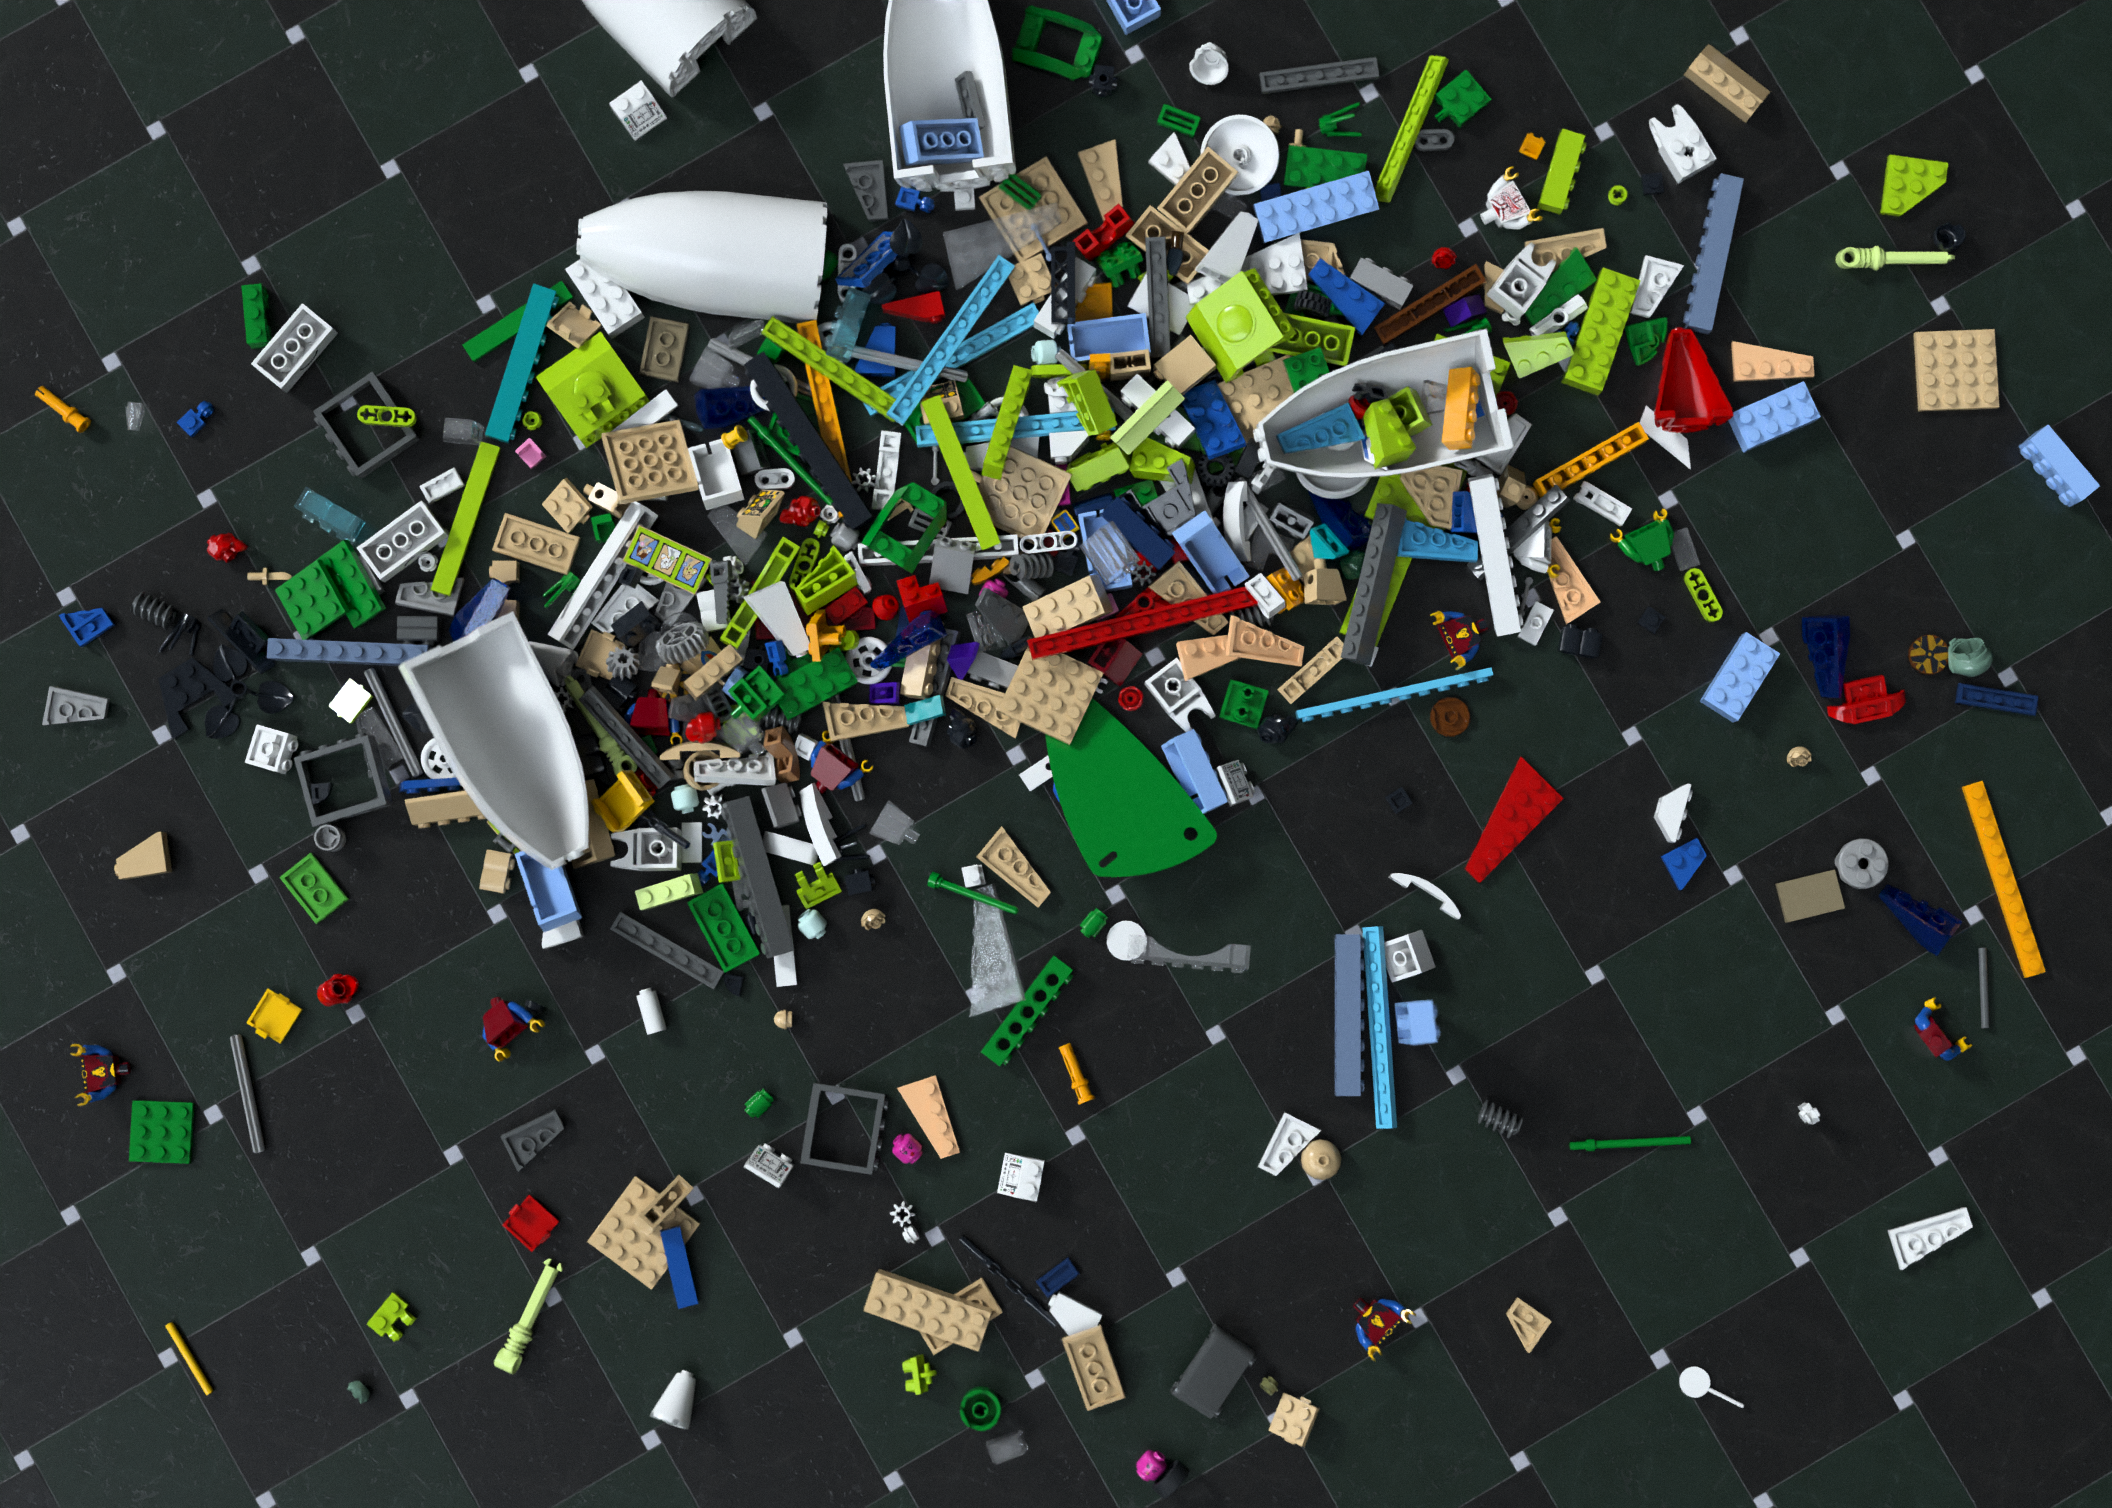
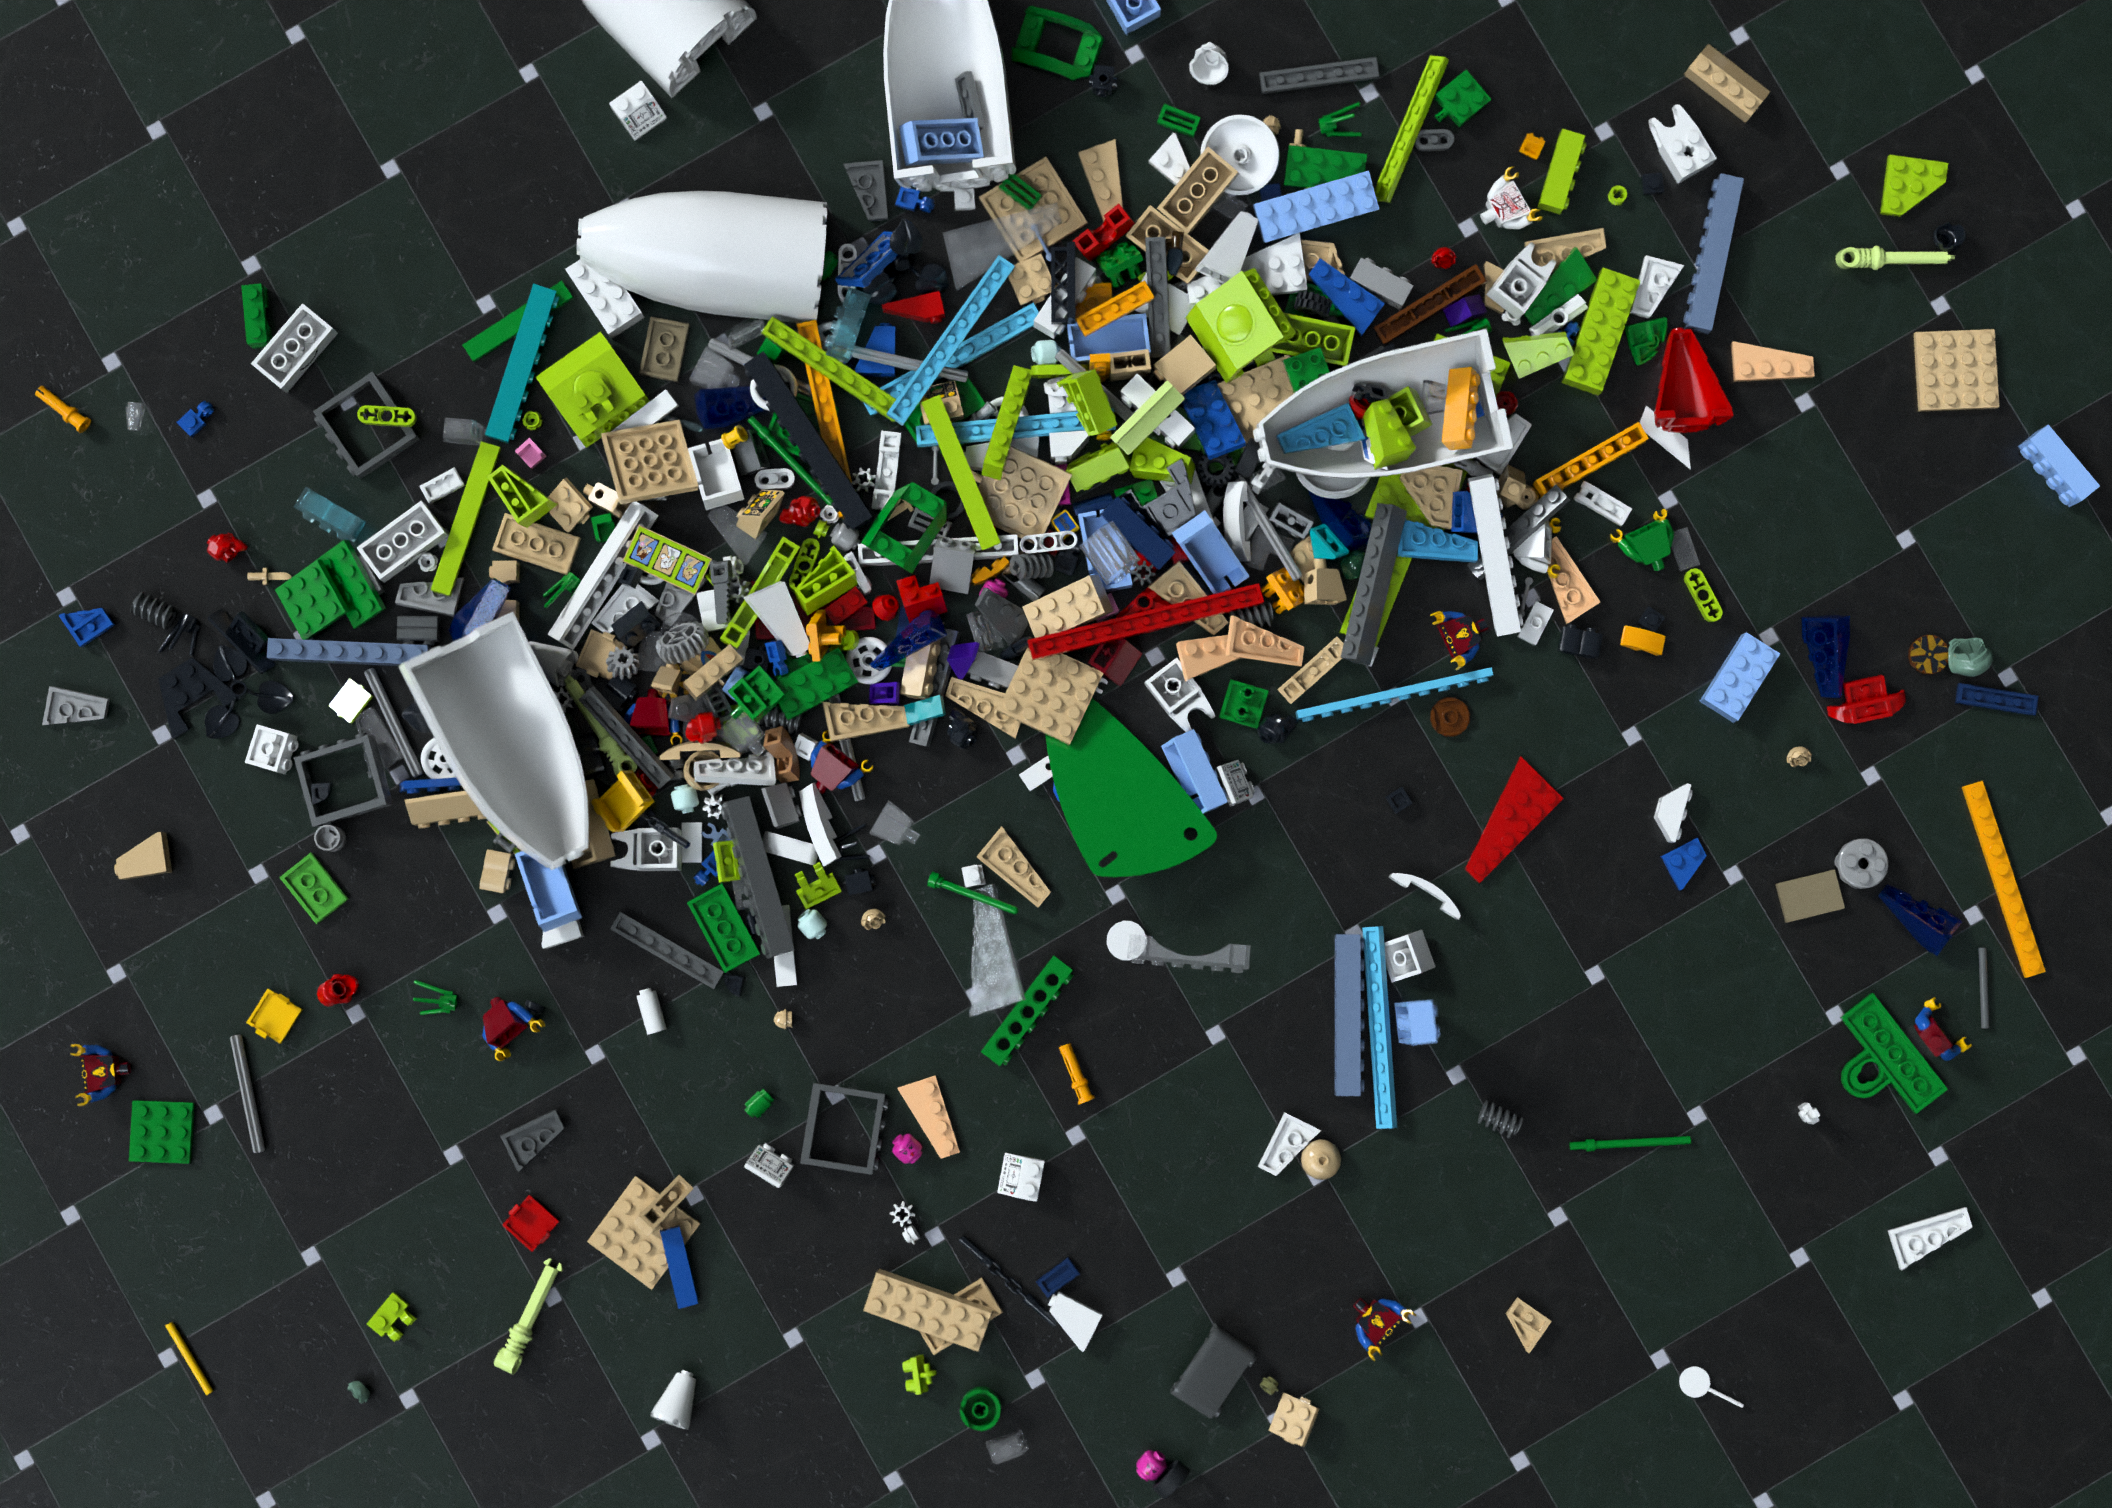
tan piece [546,302,602,349] -> none
yellowish green brick [635,873,703,910] -> none
tan tile [1062,1325,1126,1411] -> none
green brick [1079,908,1108,938] -> none
red plate [1118,686,1143,711] -> none
white plate [1245,573,1285,619] -> none
light blue brick [1728,381,1820,453] -> none
none -> green plant [413,980,457,1015]
none -> lime wedge [487,465,558,528]
none -> light orange plate [1075,280,1154,337]
none -> light orange slope [1620,626,1666,656]
none -> green plate [1840,993,1948,1114]

